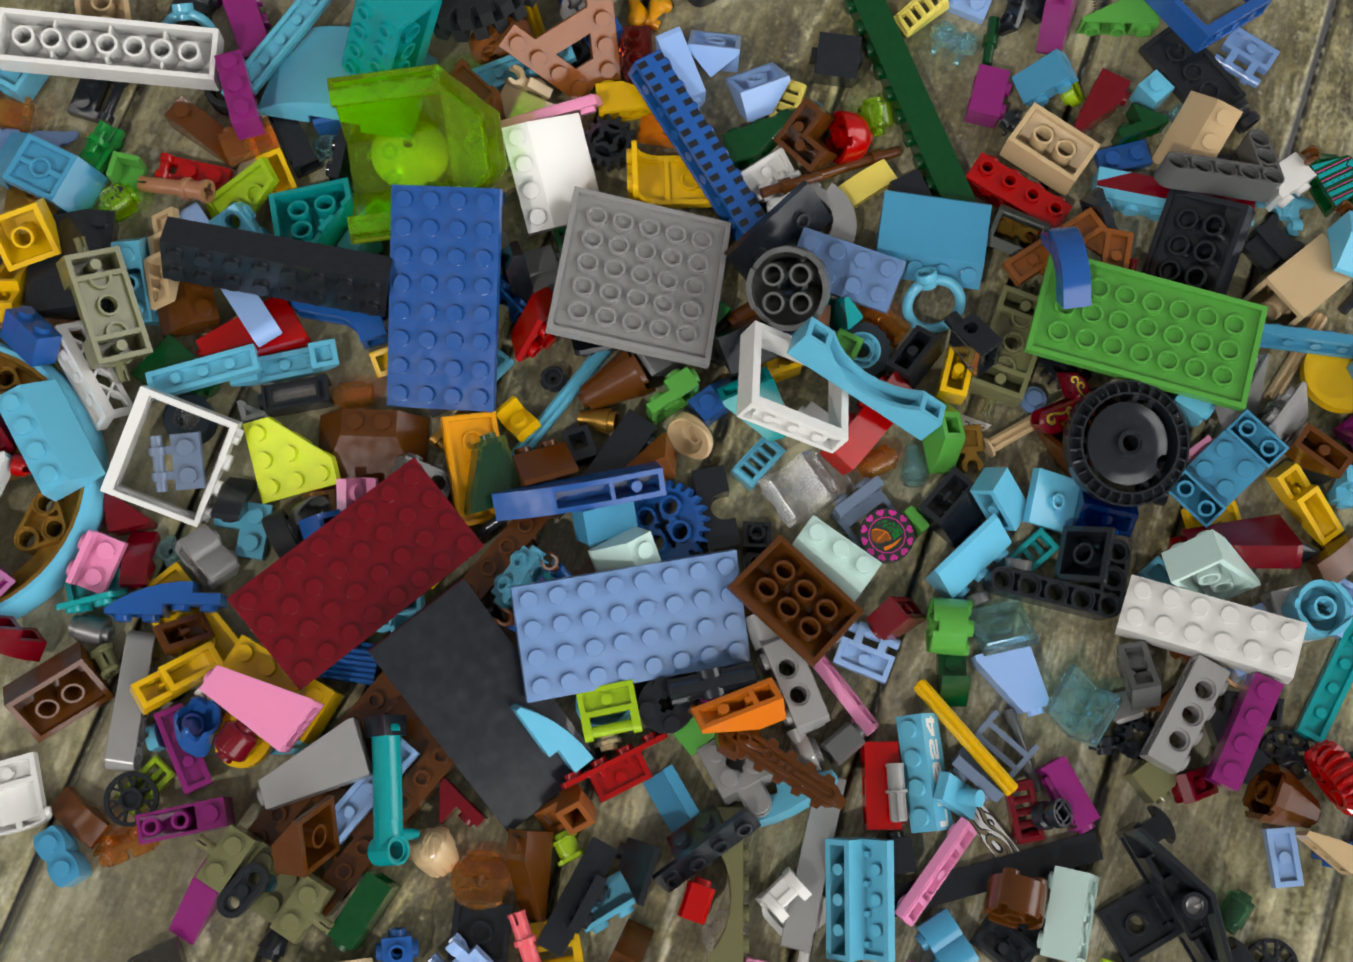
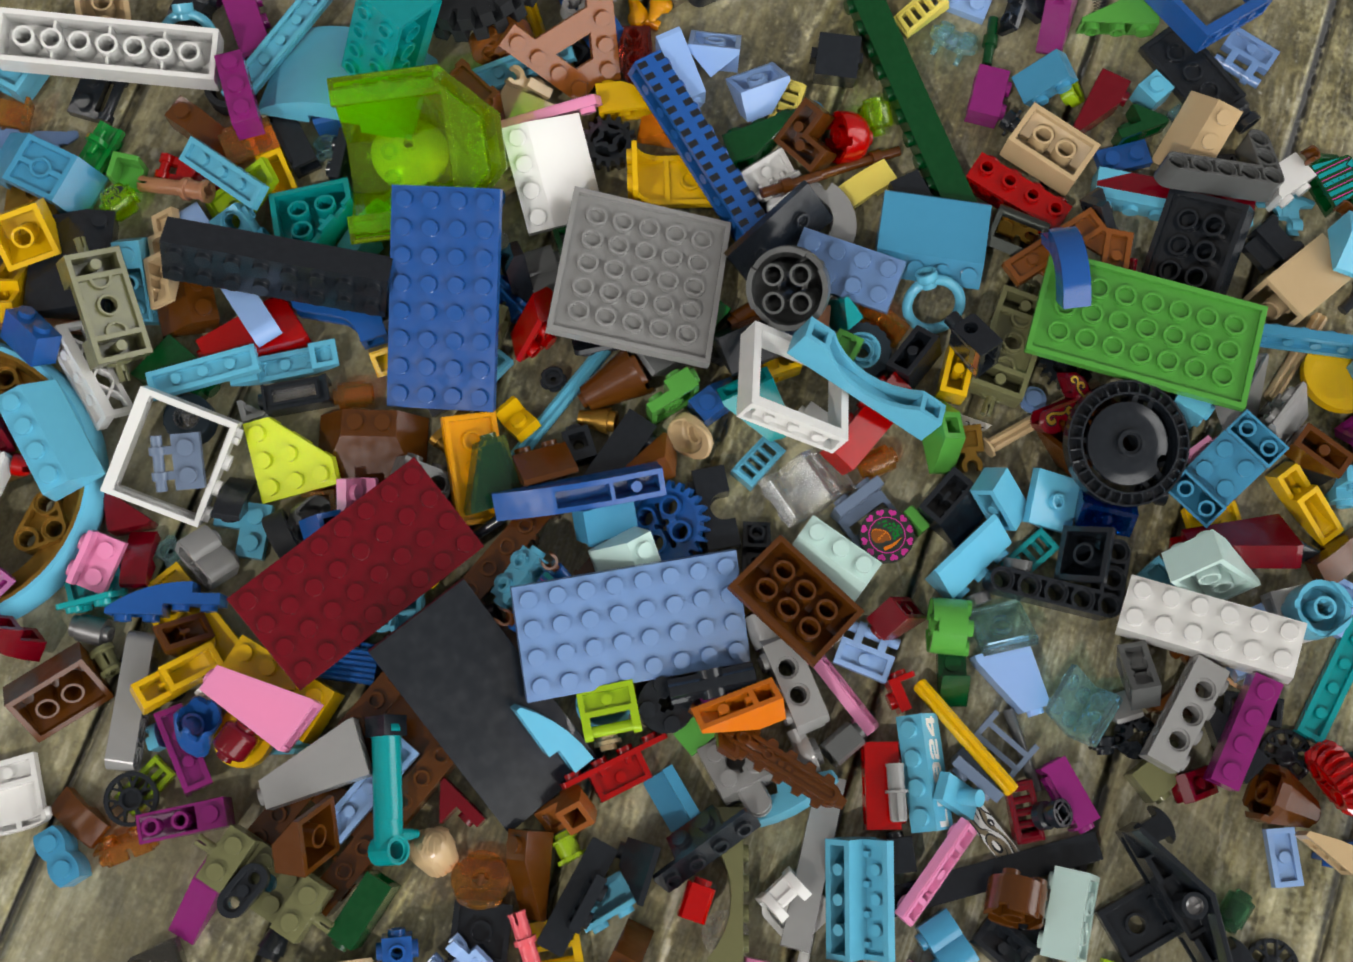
clear light blue cone [900,445,928,488] -> none
none -> medium azure plate [179,136,270,211]
none -> red bracket [884,668,916,715]

